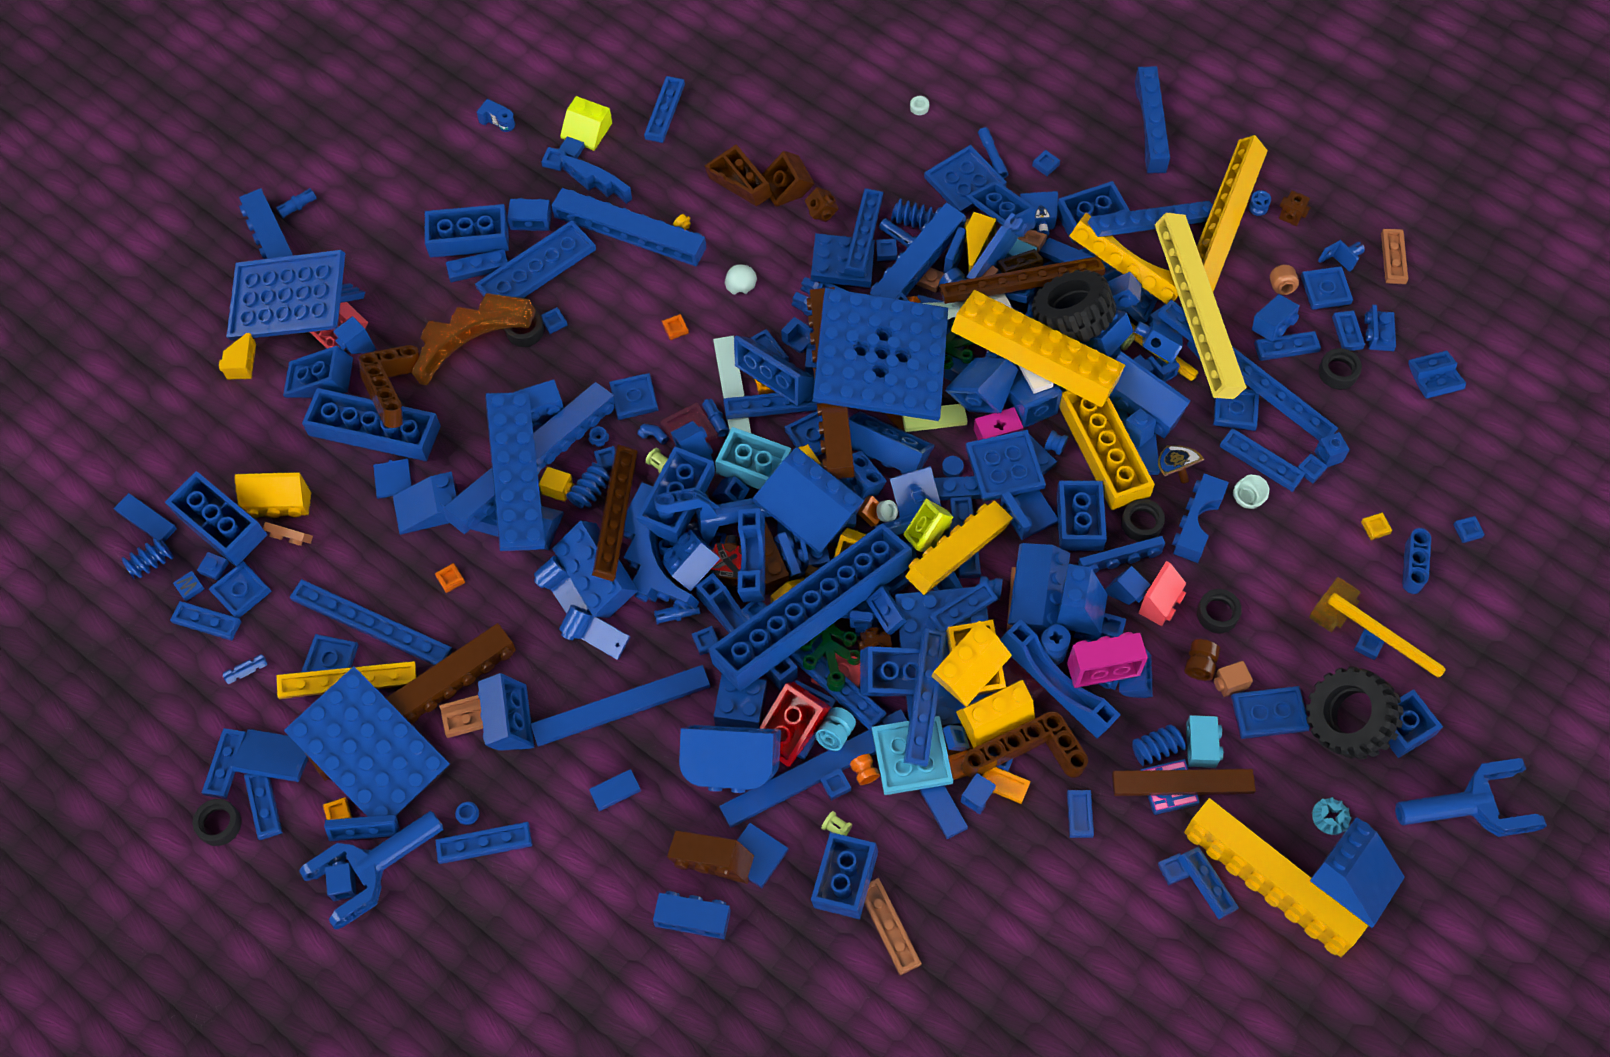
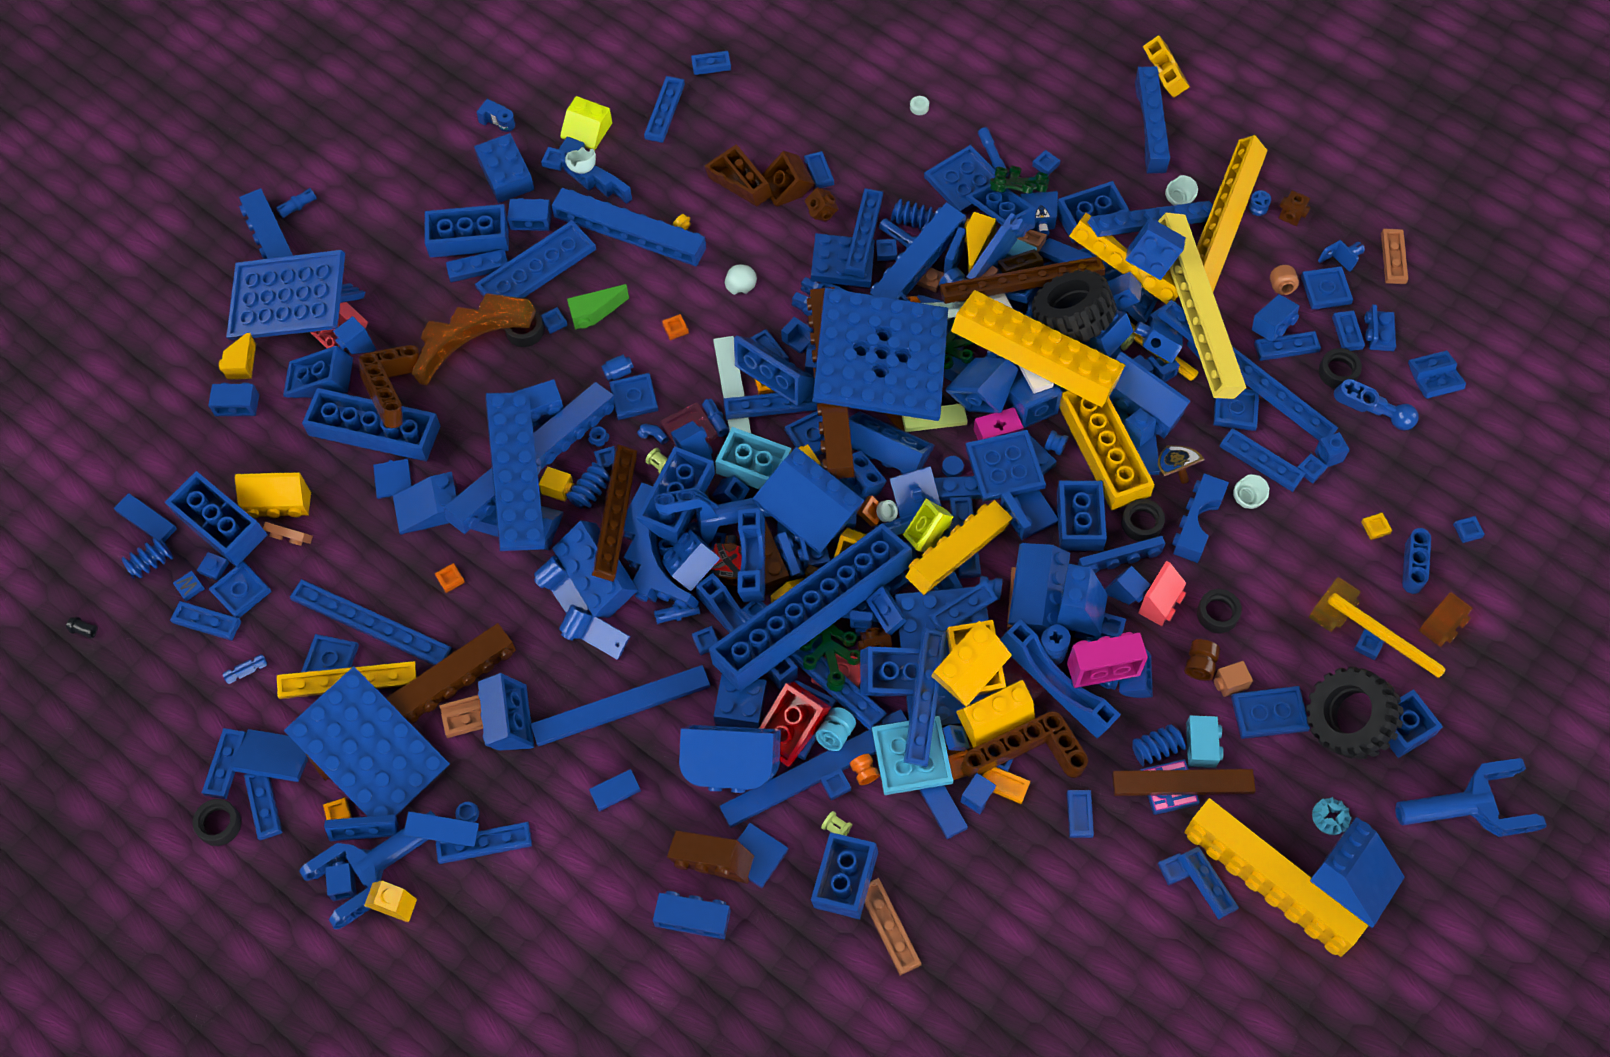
none -> black pin [66,617,98,639]
none -> blue brick [208,383,259,416]
none -> yellow slope [364,881,417,922]
none -> blue tile [404,811,479,847]
none -> blue brick [474,133,535,203]
none -> light aqua hair [565,147,596,174]
none -> bright green slope [567,284,629,330]
none -> blue brick [601,354,634,381]
none -> blue plate [691,51,731,75]
none -> blue tile [804,151,834,189]
none -> dark green plant [989,166,1049,194]
none -> blue brick [1125,217,1186,280]
none -> yellow arch [1143,35,1190,98]
none -> light aqua hair [1165,175,1198,205]
none -> blue beam [1334,379,1419,430]
none -> clear orange brick [1418,592,1473,647]

